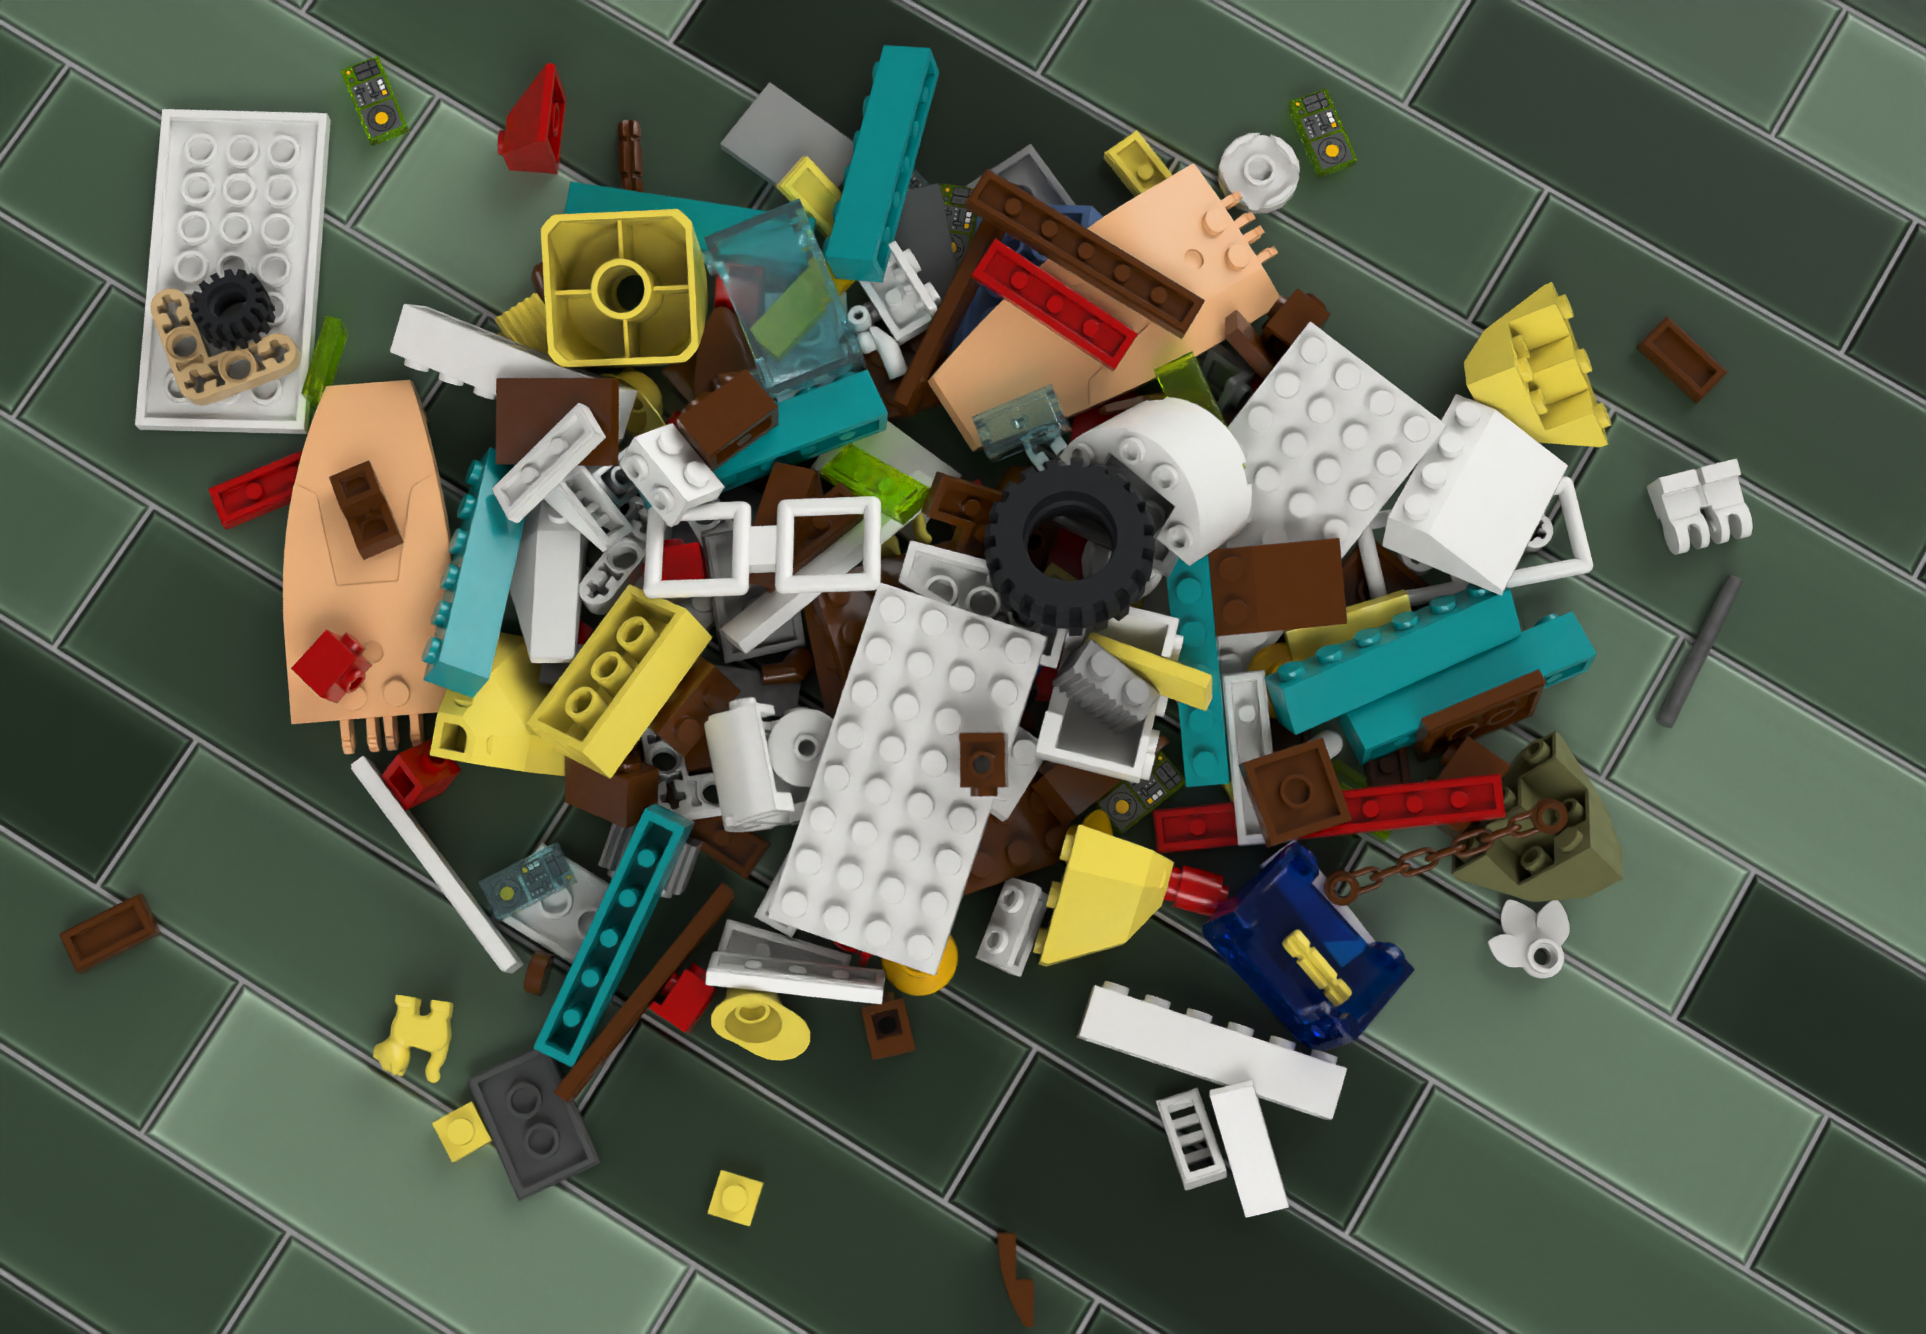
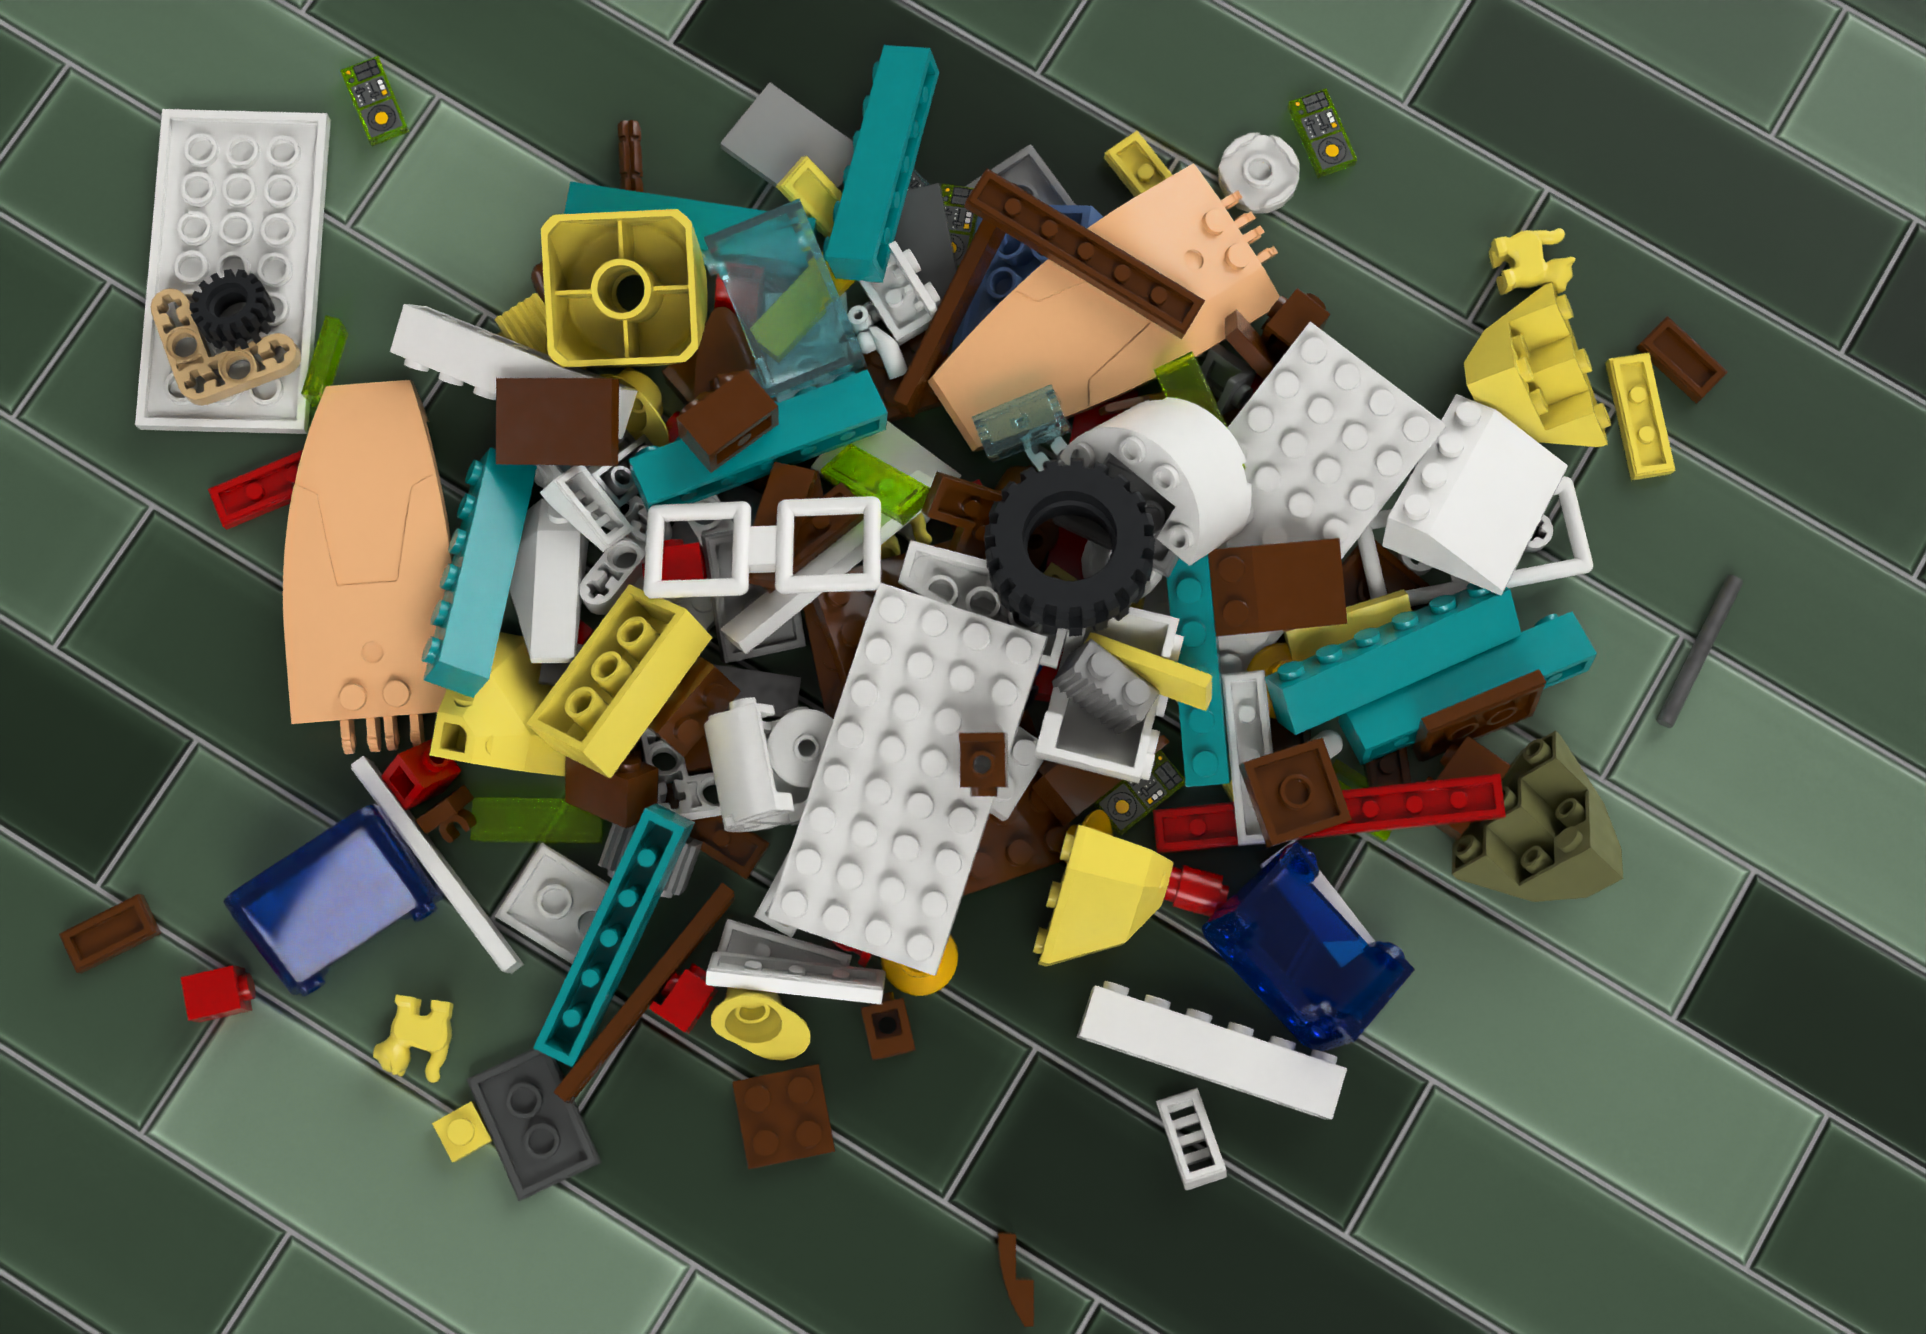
red brick [291,629,372,704] -> none
reddish brown slope [329,460,404,560] -> none
clear light blue tile [479,842,578,922] -> none
white tile [492,403,606,523] -> none
red slope [497,63,567,175] -> none
reddish brown tile [524,950,554,997] -> none
white bracket [620,423,724,527] -> none
light yellow plate [707,1170,764,1227] -> none
reddish brown arm [760,647,814,686] -> none
red plate [971,238,1138,371] -> none
white bracket [976,878,1048,977] -> none
white tile [1210,1080,1289,1218] -> none
light yellow axle [1282,929,1352,1007] -> none
reddish brown piece [1324,798,1568,906] -> none
white plate [1488,900,1570,979] -> none
white legs [1646,458,1753,555] -> none
none -> red brick [180,965,256,1022]
none -> clear blue windscreen [223,804,444,997]
none -> reddish brown tile [415,785,477,843]
none -> clear neon green tile [470,797,603,844]
none -> reddish brown plate [732,1064,836,1169]
none -> light yellow animal [1489,228,1576,295]
none -> light yellow tile [1605,353,1676,480]

